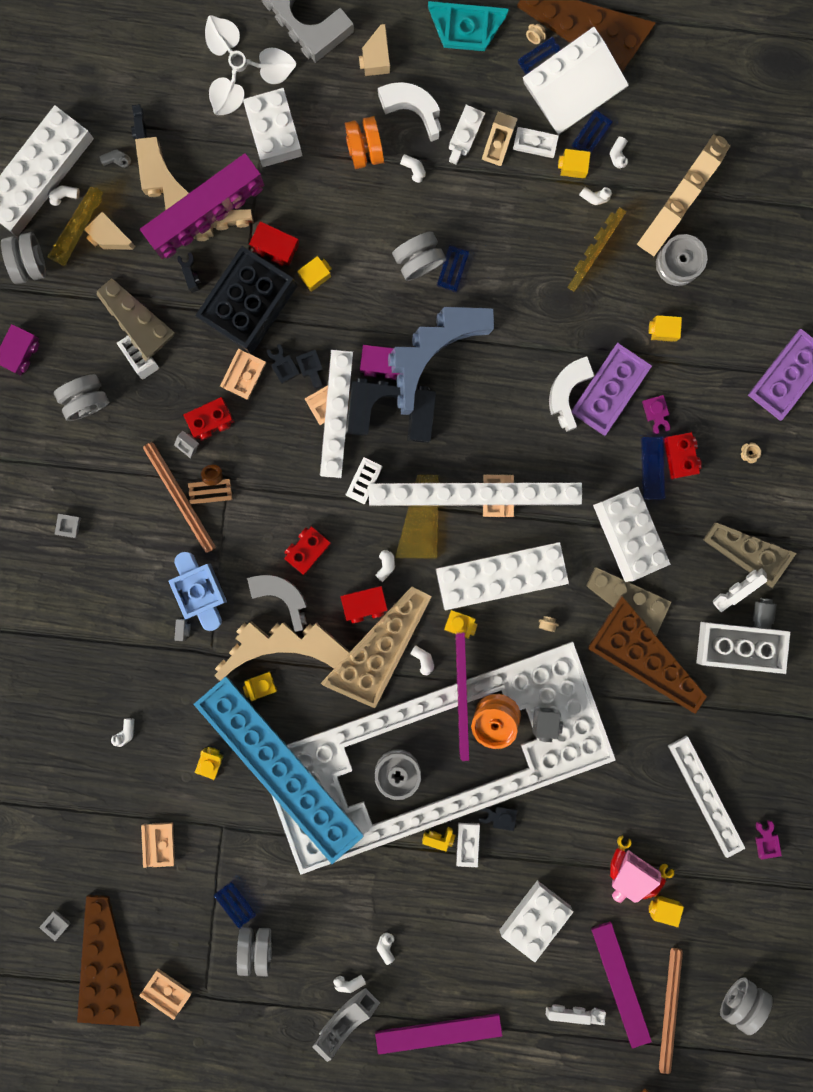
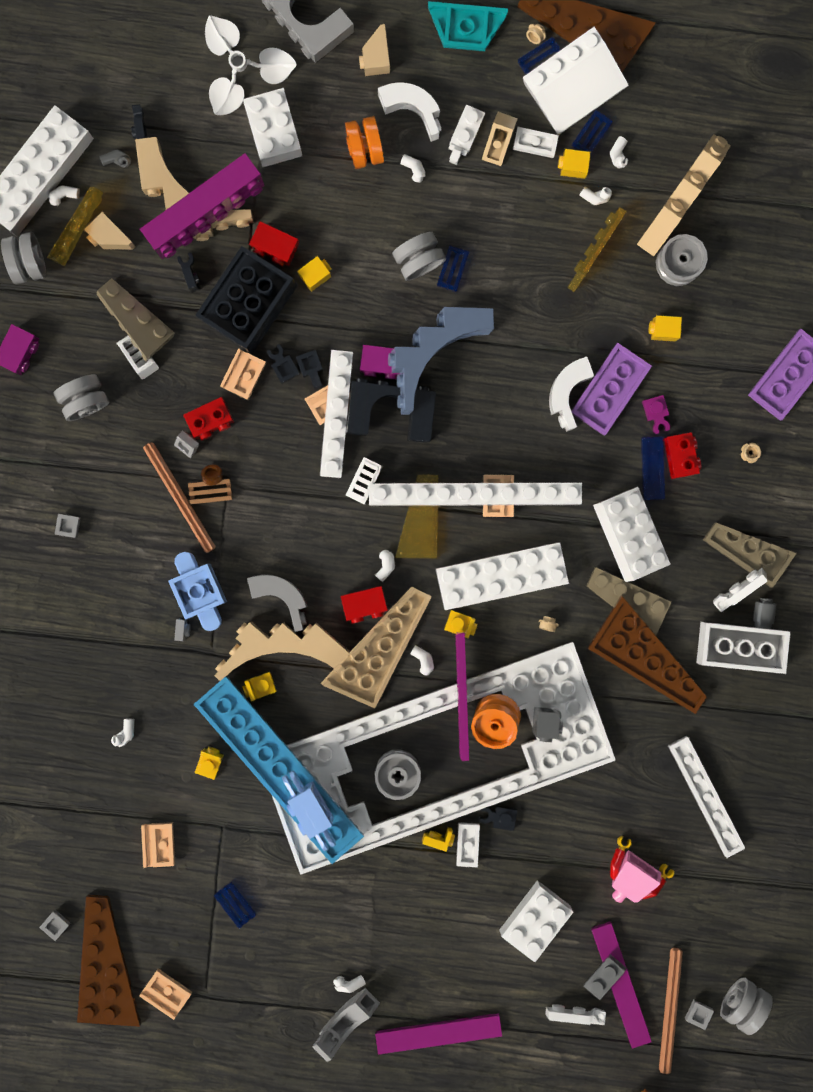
light grey wheel [237,928,272,976] -> none
red brick [284,526,331,575] -> none
white arm [377,933,395,965] -> none
yellow brick [649,896,684,927] -> none
magenta plate [755,820,782,860] -> none
none -> light blue brick [282,770,336,852]
none -> dark grey plate [584,954,626,1000]
none -> light grey plate [685,999,714,1030]

